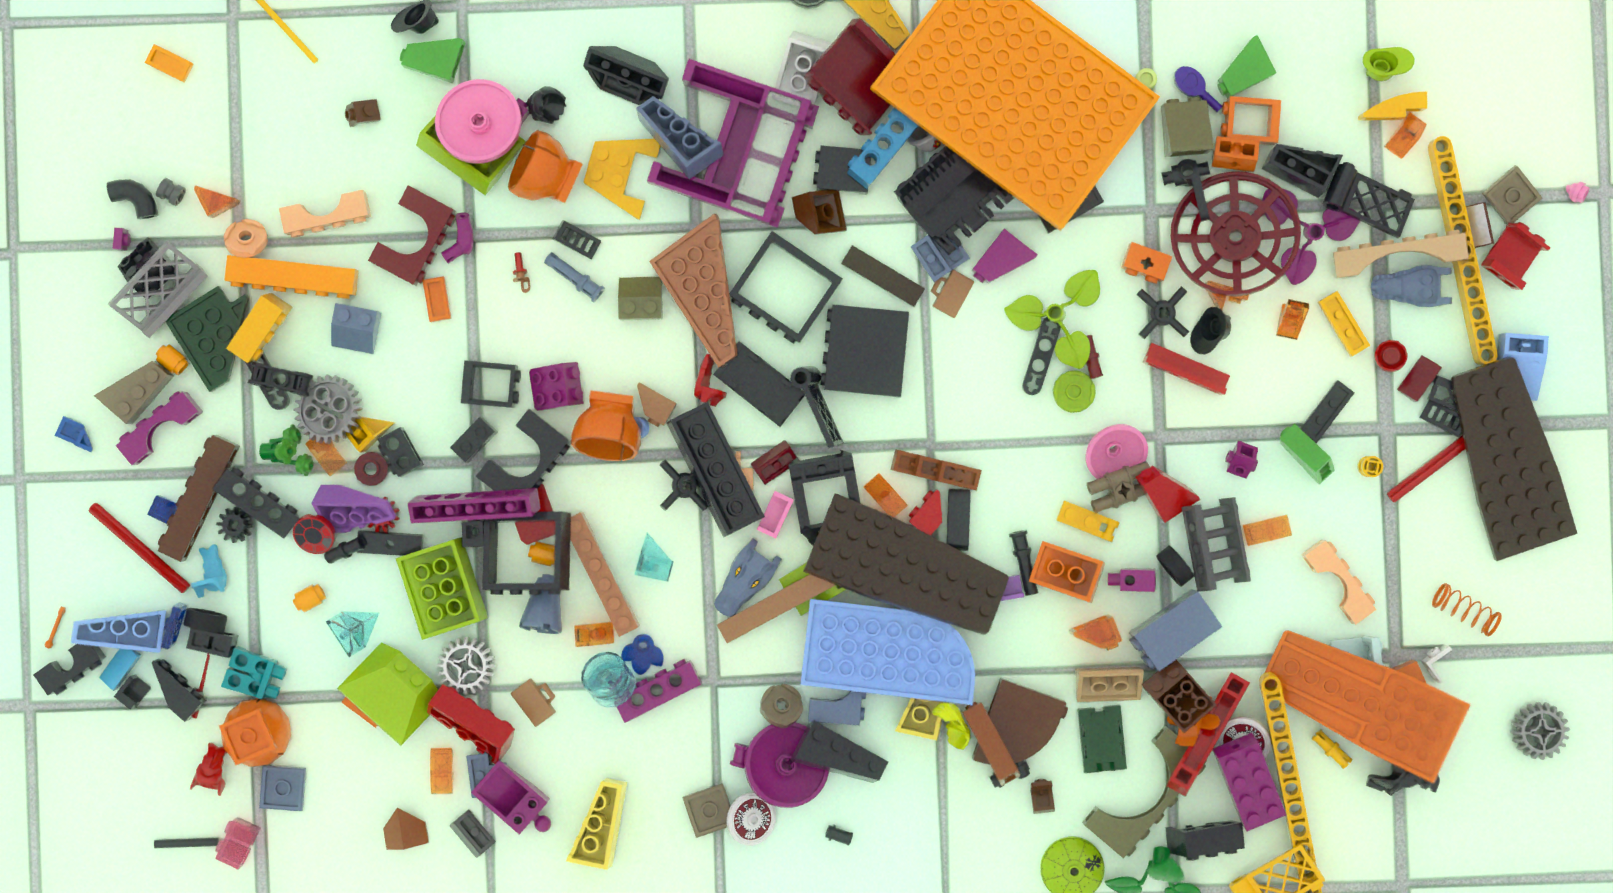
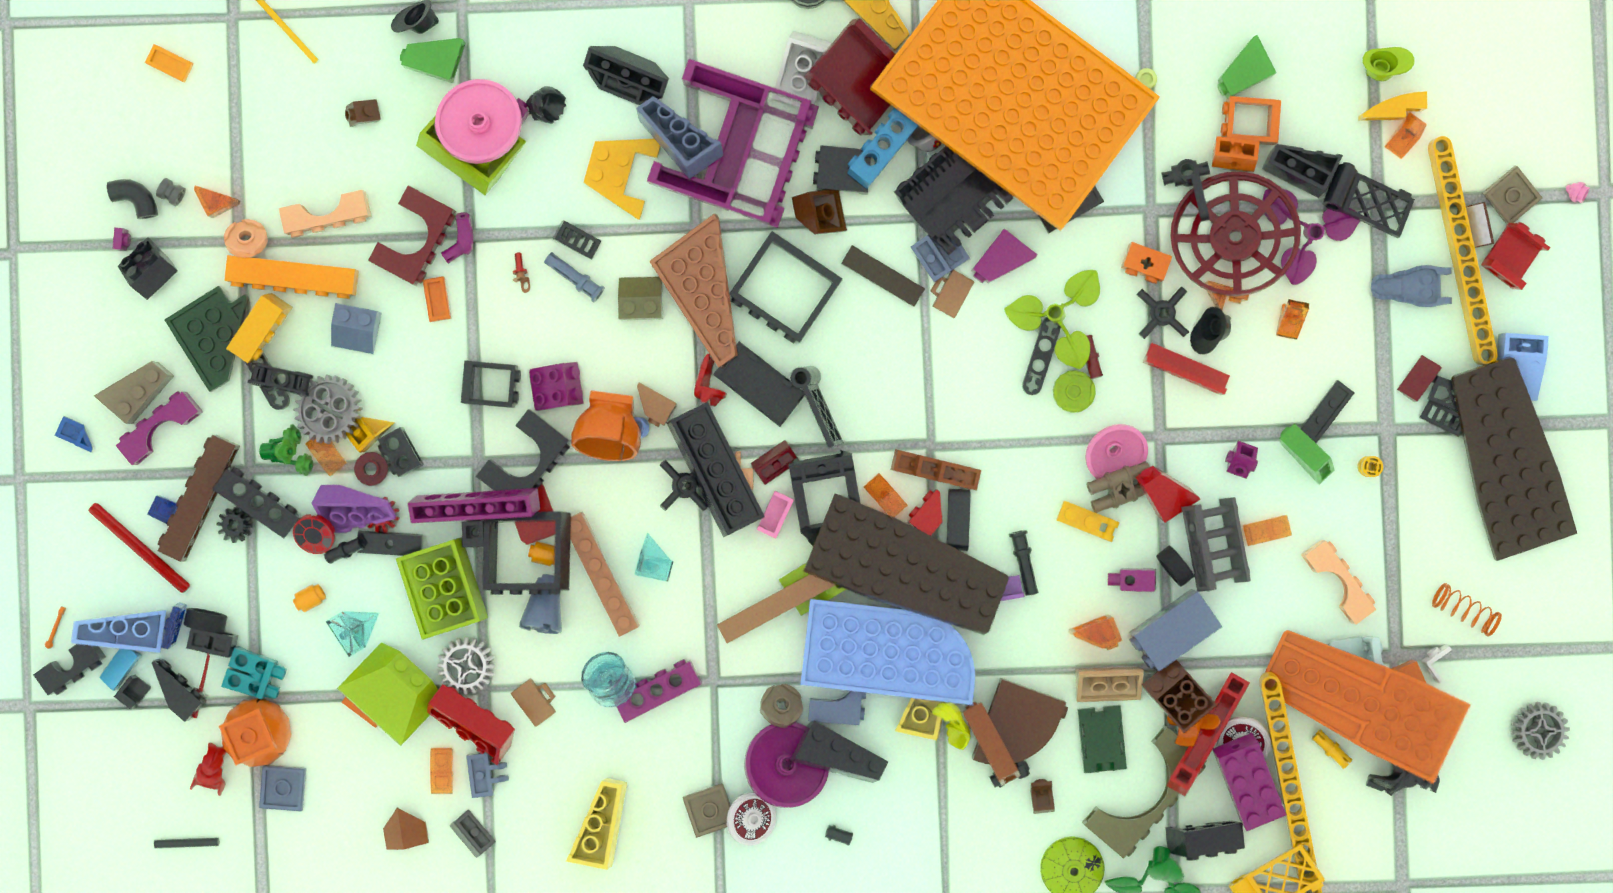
light grey fence [108,241,208,338] -> none
light orange brick [156,344,189,375] -> none
medium azure hair [191,544,227,598] -> none
clear pink piece [215,817,261,870] -> none
black brick [450,417,498,463] -> none
magenta slope [471,760,551,835] -> none
orange plate [508,130,583,203] -> none
clear orange slope [574,622,614,647] -> none
clear blue plate [621,634,664,675] -> none
sand blue animal [714,538,782,617] -> none
magenta bush [729,743,748,769] -> none
black panel [820,304,909,398] -> none
orange slope [1029,541,1105,603] -> none
olive slope [1161,97,1214,157] -> none
dark purple piece [1174,66,1223,112] -> none
yellow plate [1318,291,1370,357] -> none
tan arch [1333,230,1469,279] -> none
red hair [1374,340,1408,372] -> none
red axle [1387,435,1465,503] -> none

